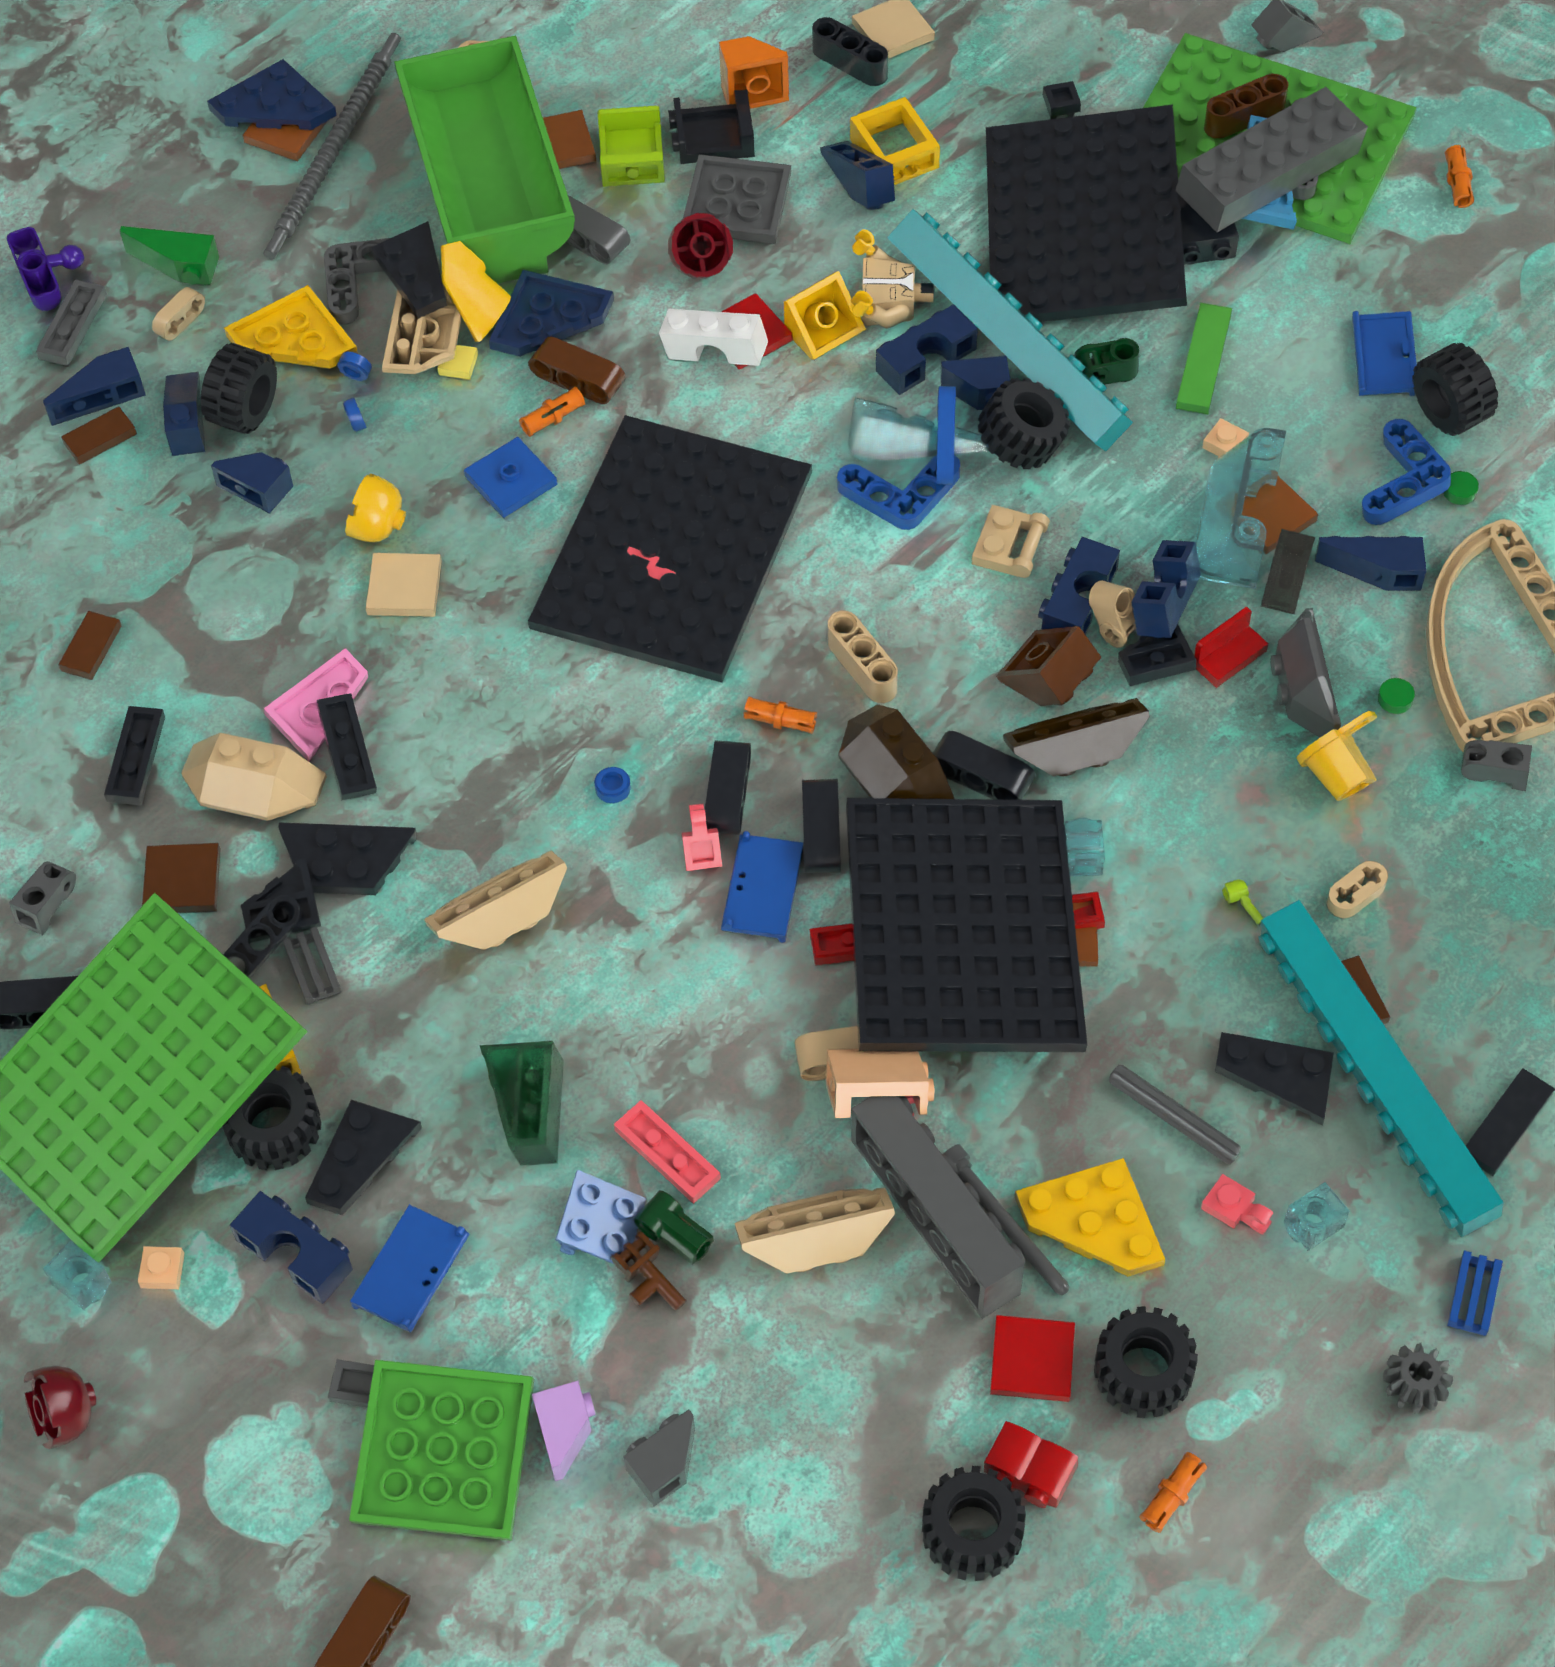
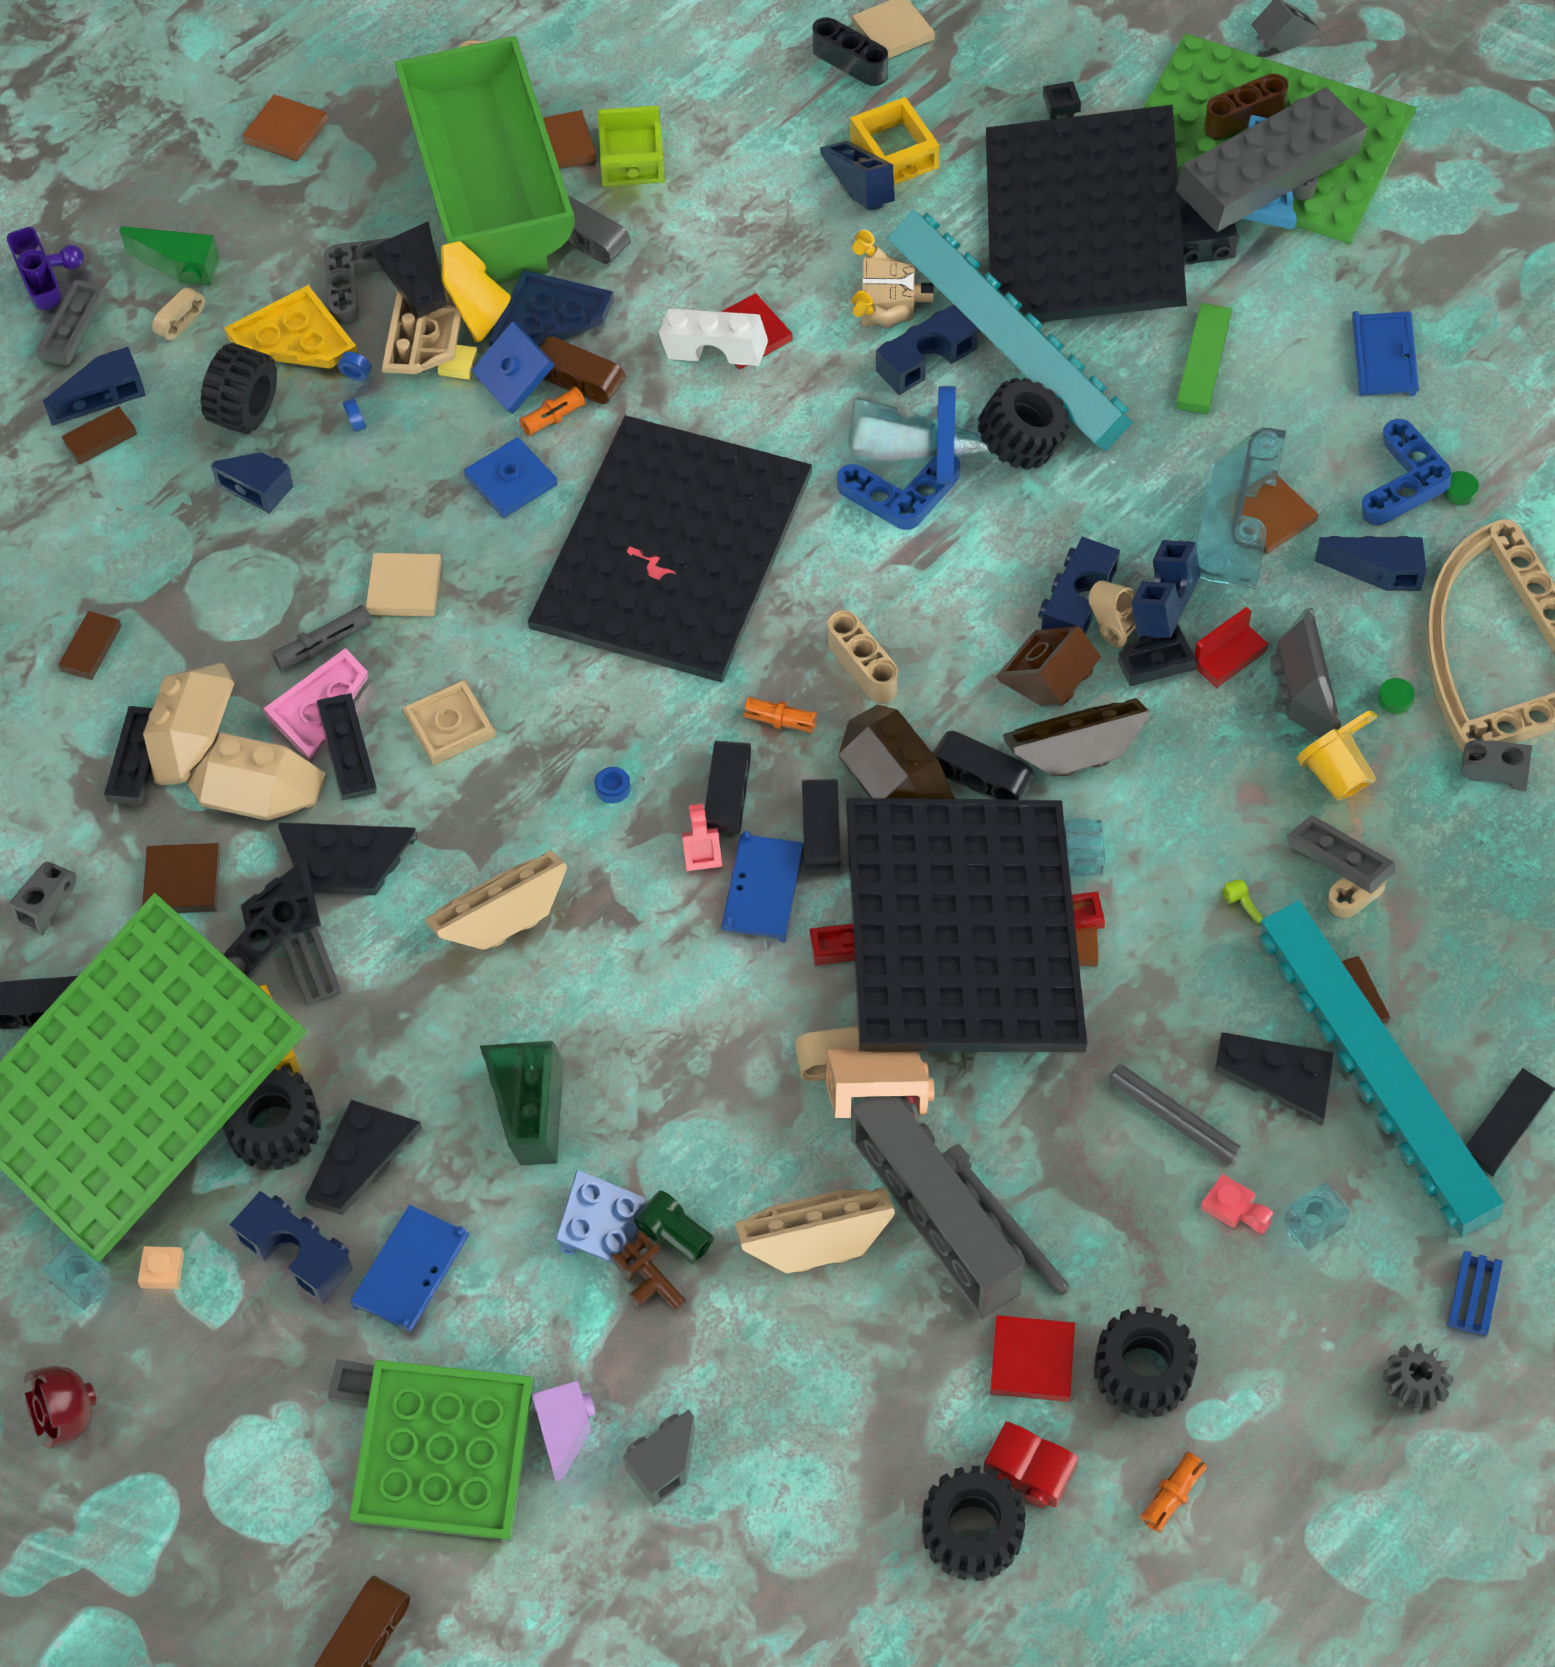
dark blue slope [163,372,205,456] -> none
dark blue plate [207,59,337,130] -> none
dark grey hose [263,33,401,259] -> none
yellow cylinder [345,473,406,543] -> none
coral plate [614,1100,721,1204] -> none
black panel [668,89,755,164] -> none
dark red cylinder [668,213,733,279] -> none
dark grey plate [683,154,791,244] -> none
orange slope [719,36,789,109] -> none
yellow slope [784,271,866,360] -> none
dark blue slope [940,356,1010,410] -> none
tan plate [972,505,1050,578] -> none
yellow plate [1015,1158,1166,1277] -> none
dark green piece [1074,338,1139,385] -> none
light nougat plate [1202,418,1249,463] -> none
clear smoke slope [1261,529,1315,615] -> none
black tyre [1412,343,1498,436] -> none
orange pin [1445,145,1474,208] -> none
none -> tan wedge [143,663,234,786]
none -> dark grey pin [271,605,372,671]
none -> tan tile [402,679,496,765]
none -> blue plate [471,321,555,414]
none -> dark grey plate [1287,814,1395,893]

